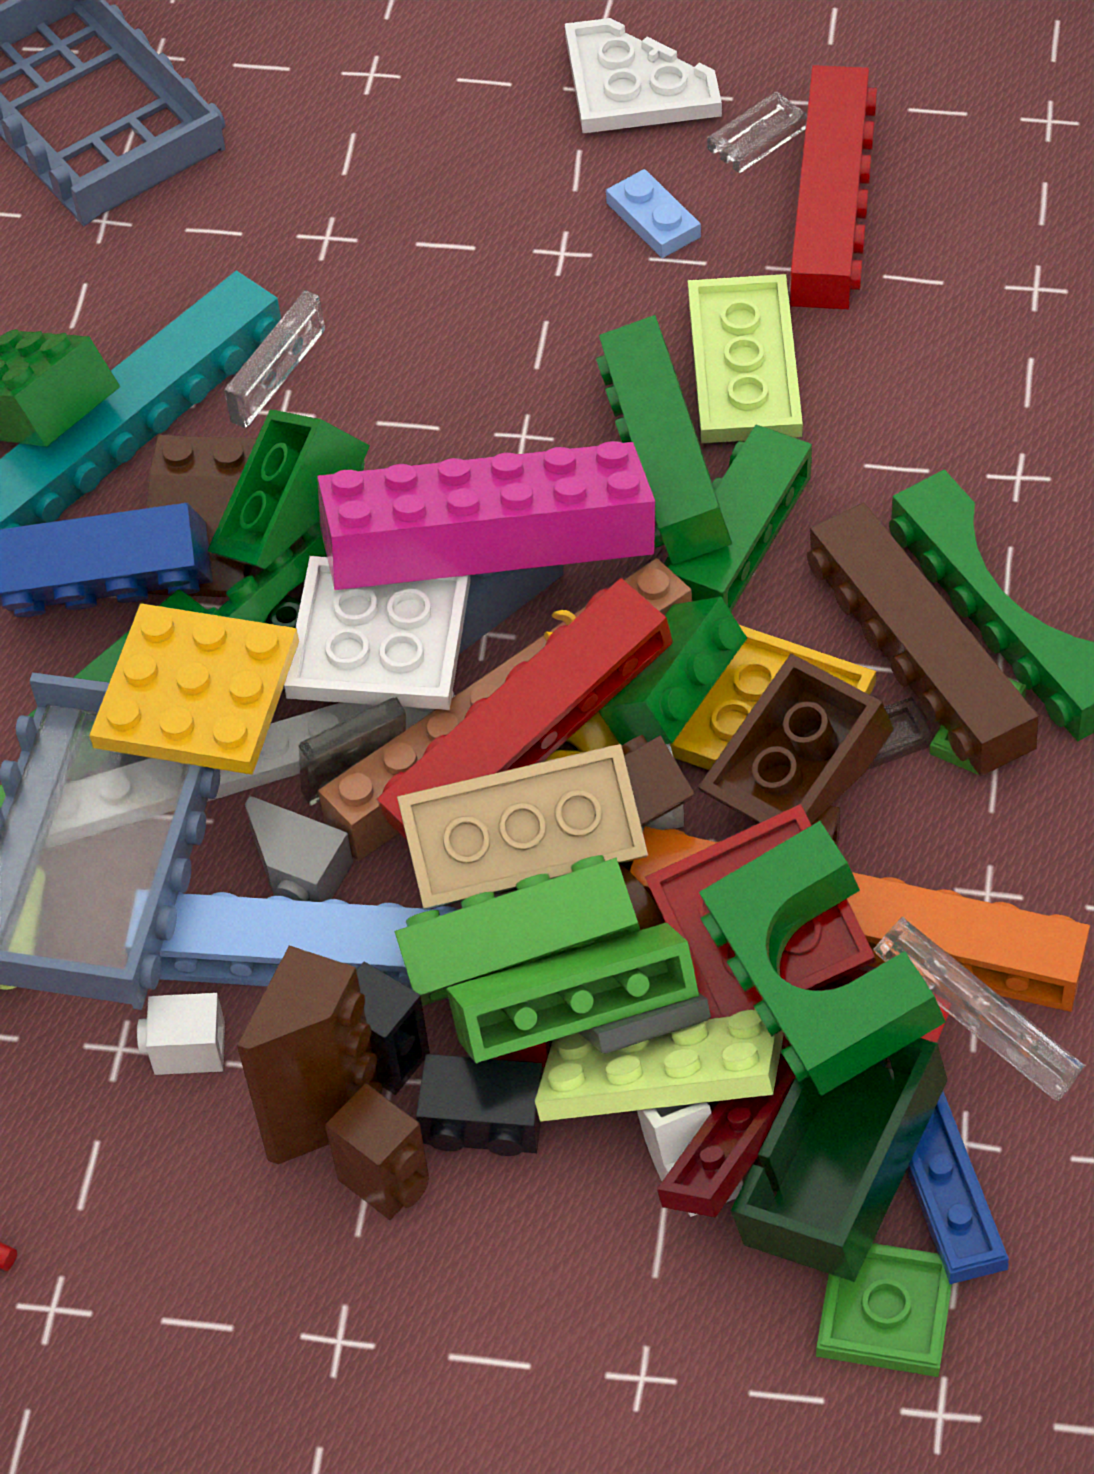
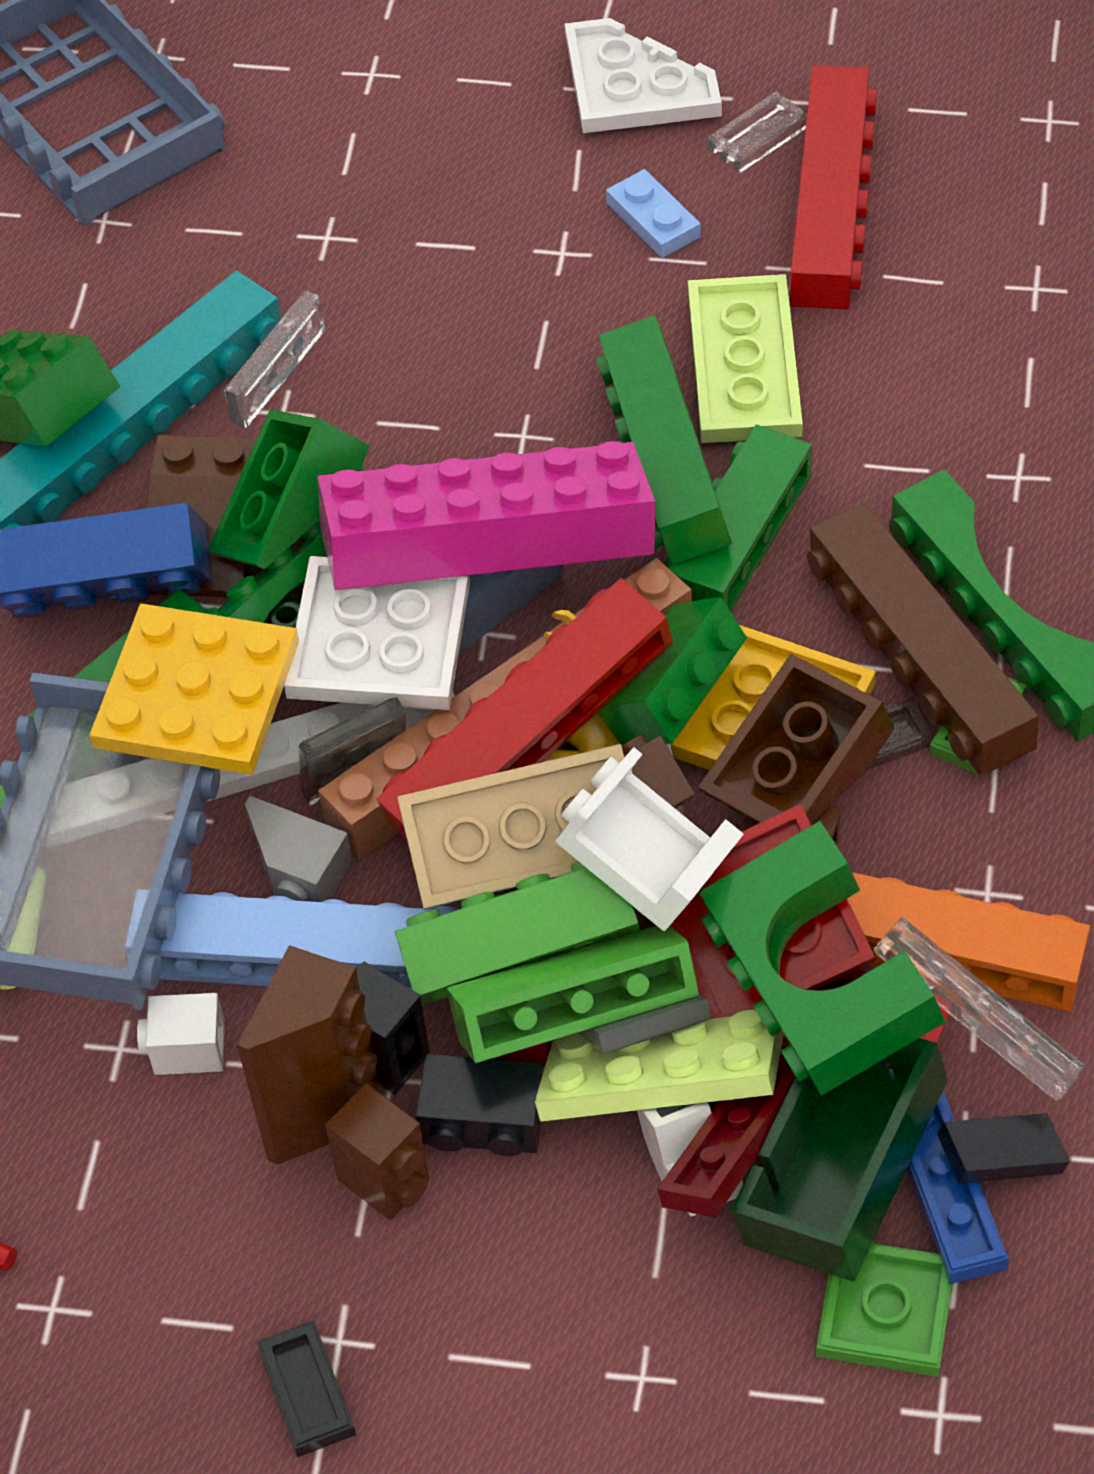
none -> black tile [257,1320,356,1457]
none -> white panel [555,747,743,932]
none -> black tile [937,1113,1070,1184]

